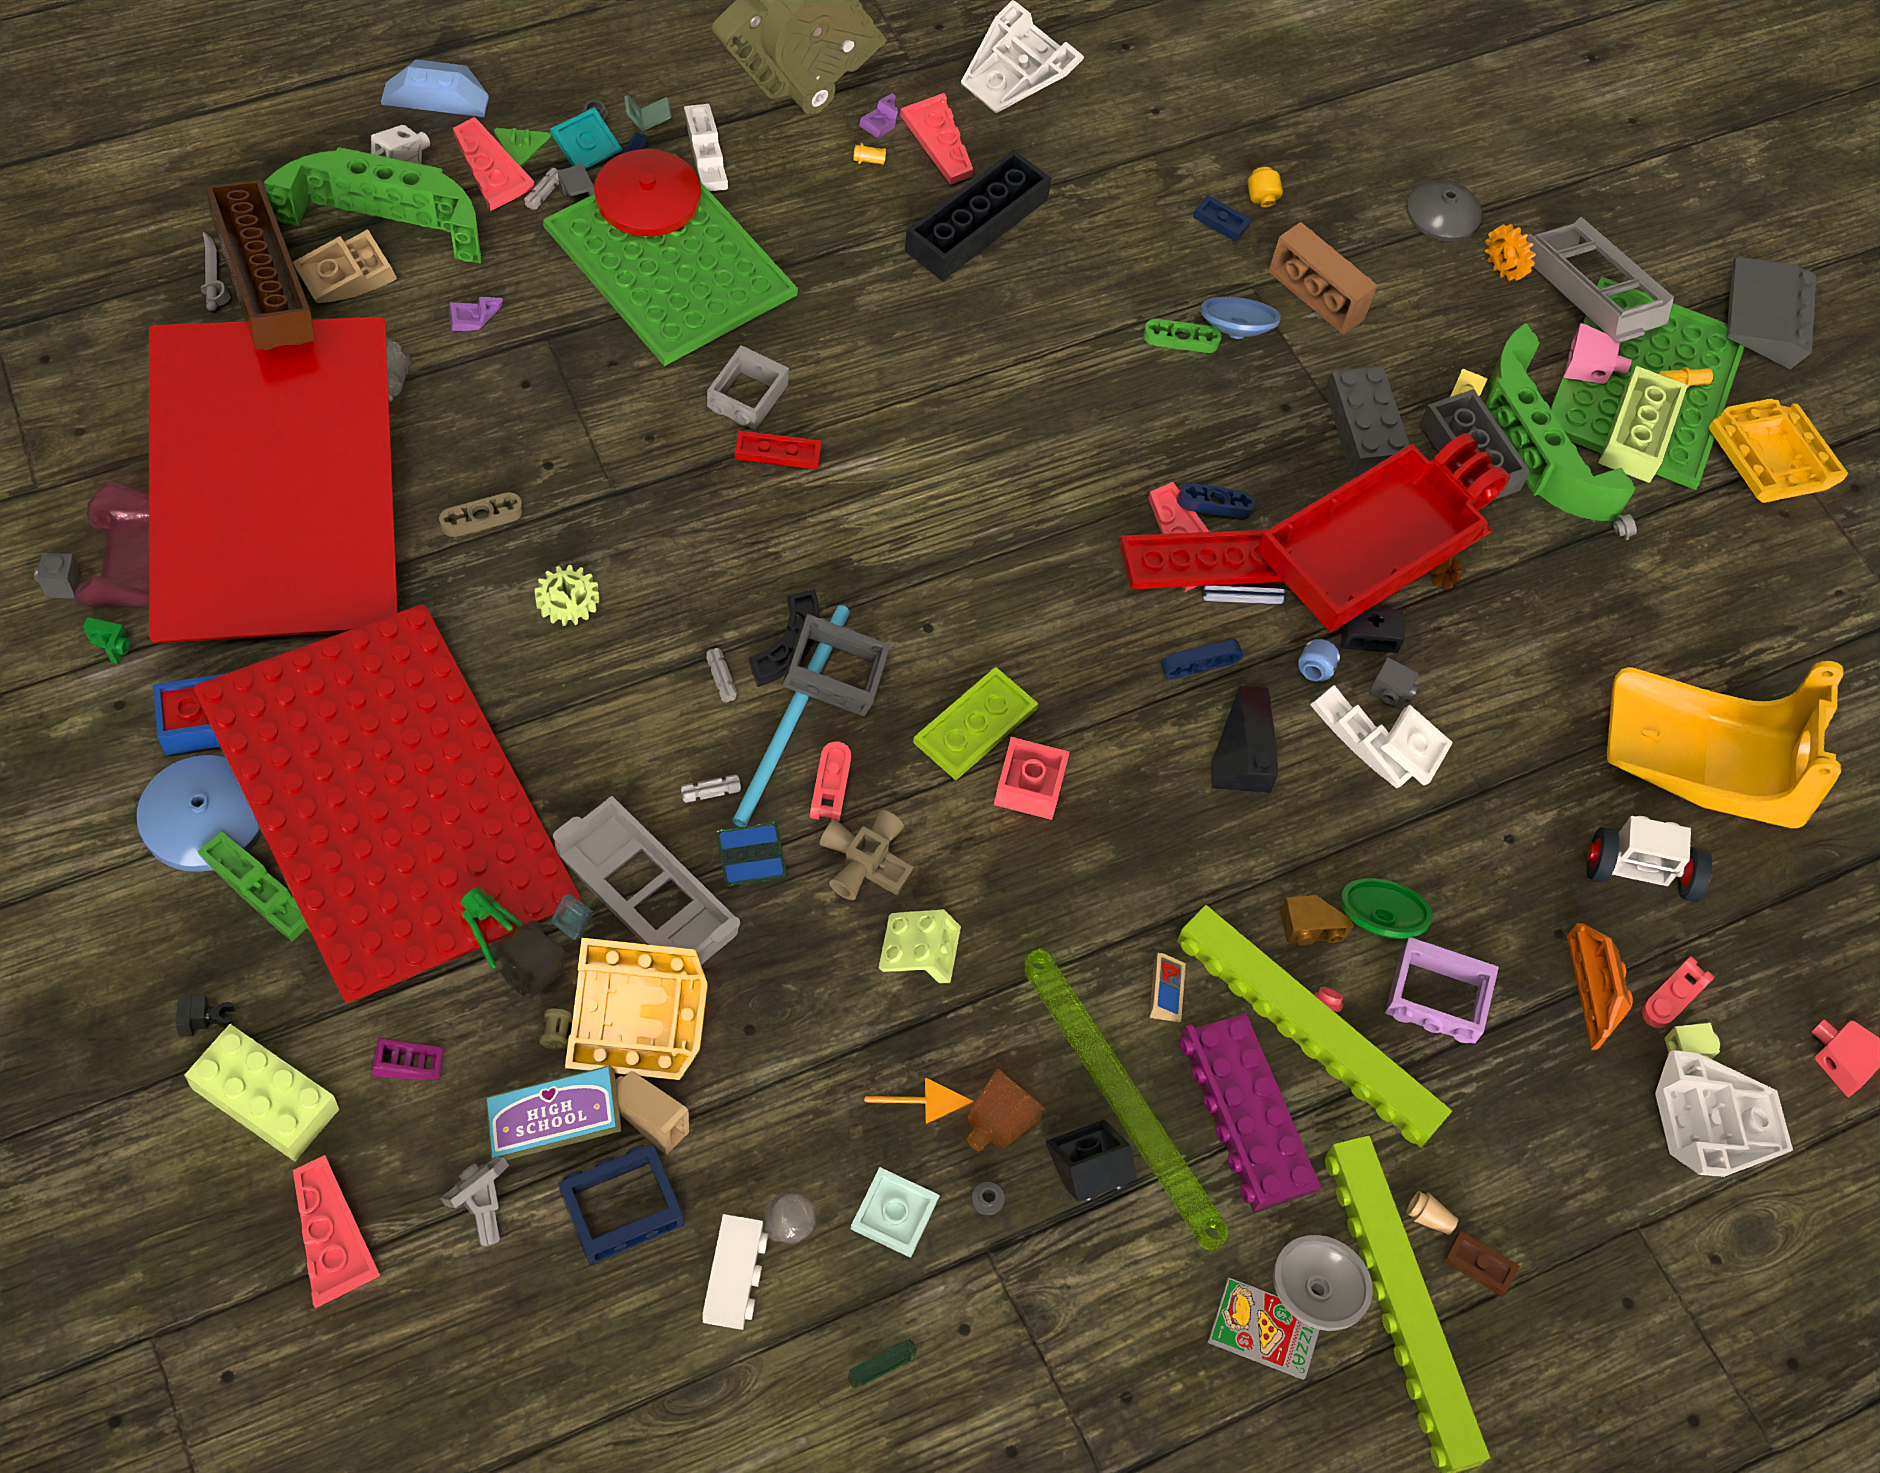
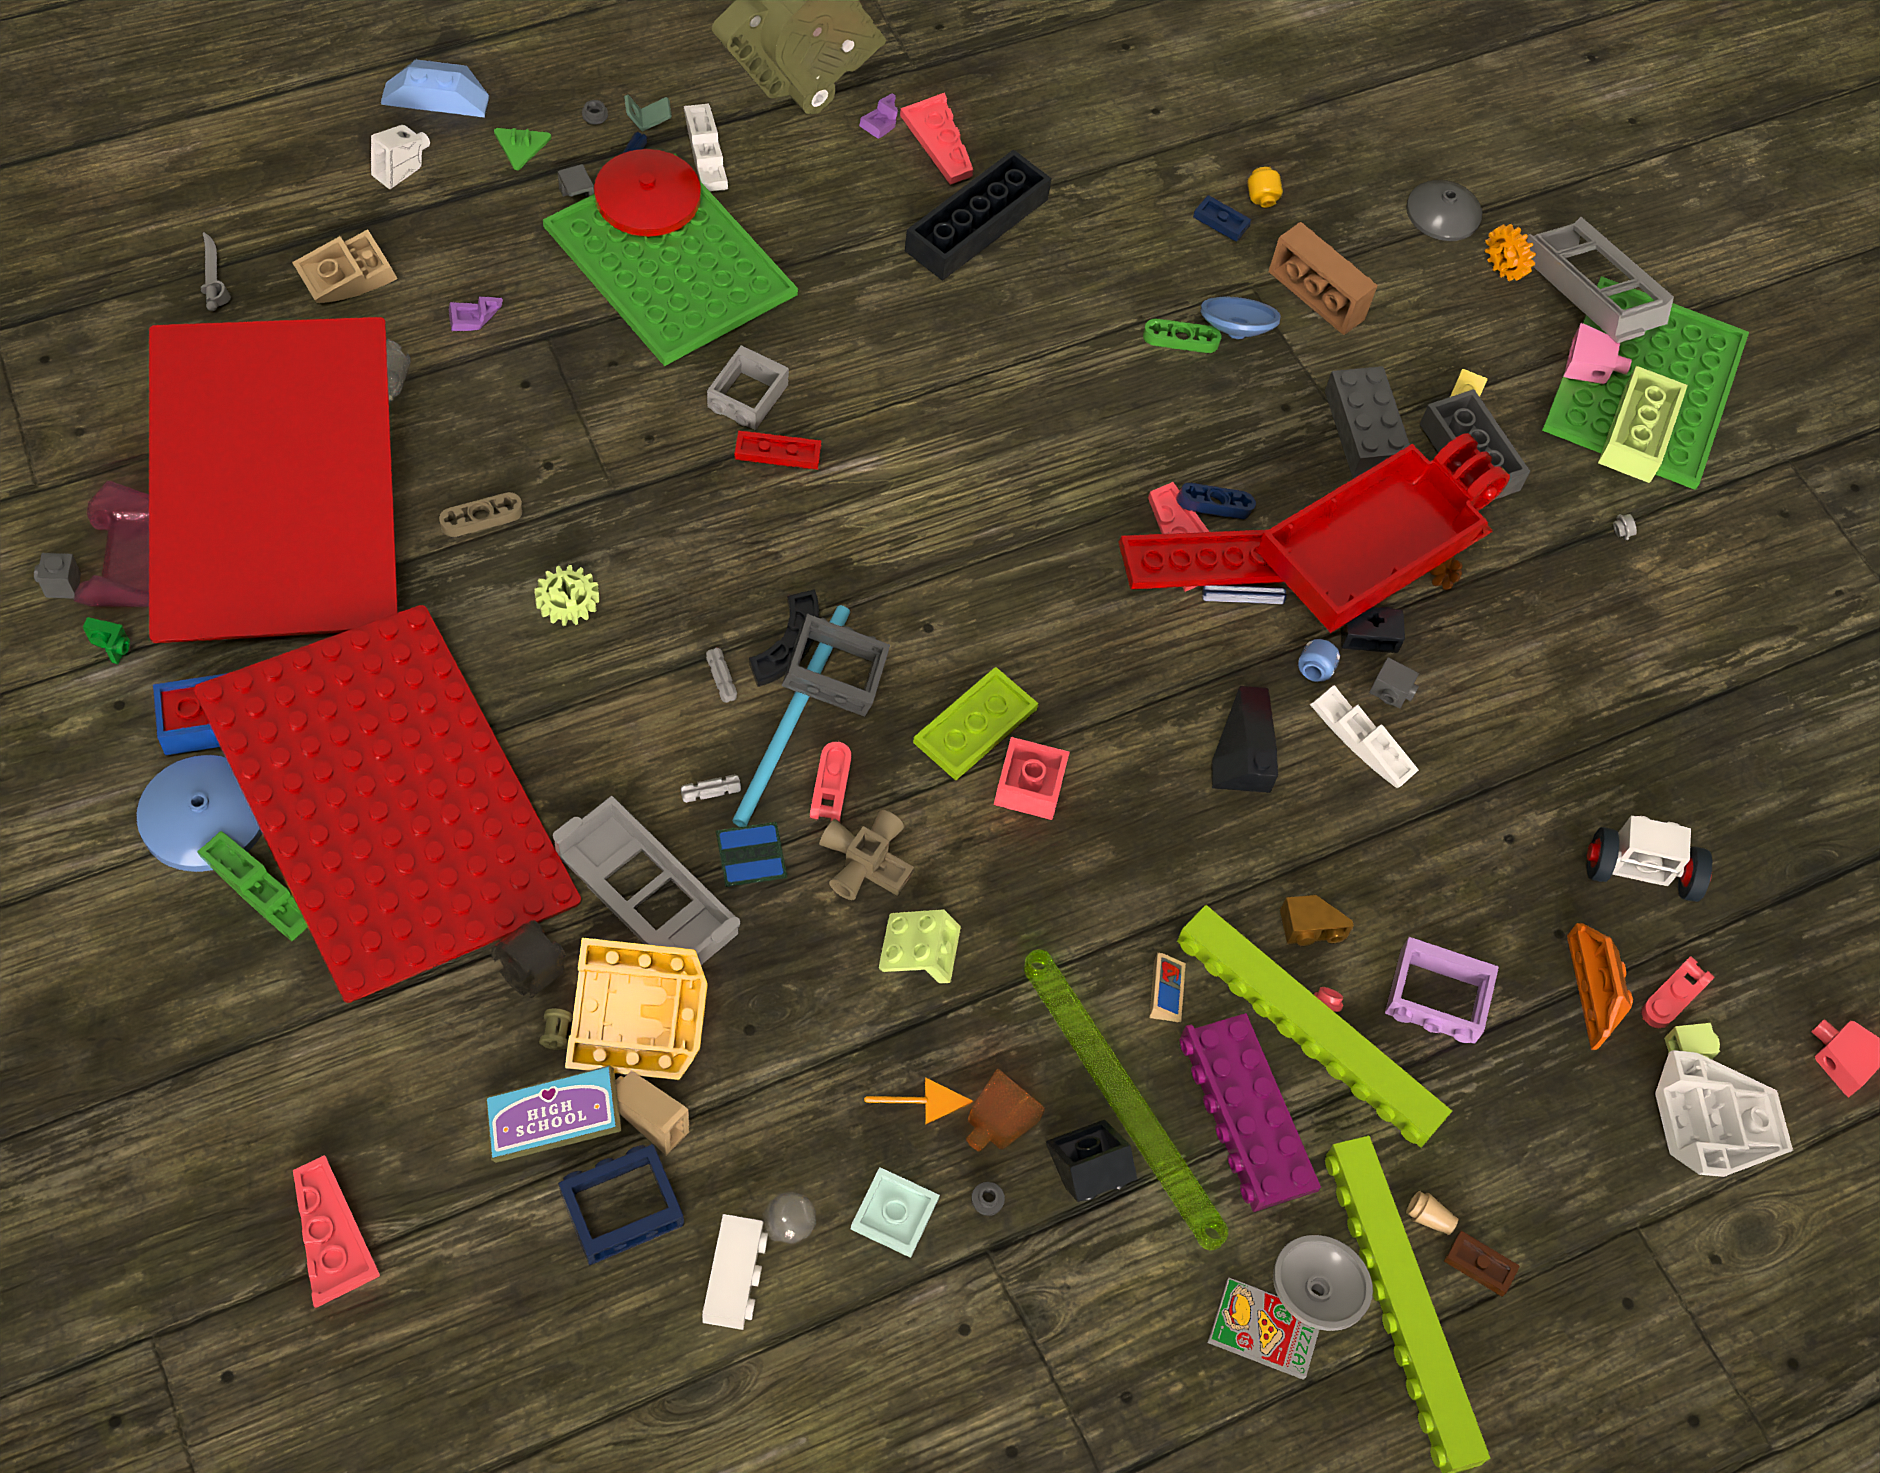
pearl dark grey piece [175,994,235,1036] -> none
yellowish green brick [184,1024,339,1162] -> none
reddish brown brick [206,179,314,350] -> none
bright green slope [264,147,482,264] -> none
magenta slope [370,1037,444,1080] -> none
light grey piece [440,1157,509,1246] -> none
coral wing [453,117,535,211] -> none
green plant [461,887,525,969] -> none
light grey axle [524,168,559,210] -> none
teal tile [550,107,623,171] -> none
clear light blue plate [550,894,594,940] -> none
clear green tile [848,1338,917,1389] -> none
yellow pin [853,143,886,165] -> none
white wedge [961,0,1084,113] -> none
dark blue beam [1161,639,1244,679] -> none
green dish [1340,878,1433,939] -> none
white tile [1381,705,1453,786] -> none
bright green slope [1485,323,1635,521] -> none
yellow piece [1607,661,1844,828] -> none
yellow axle [1658,367,1713,388] -> none
yellow wedge [1708,399,1848,503] -> none
dark grey slope [1726,257,1816,369] -> none

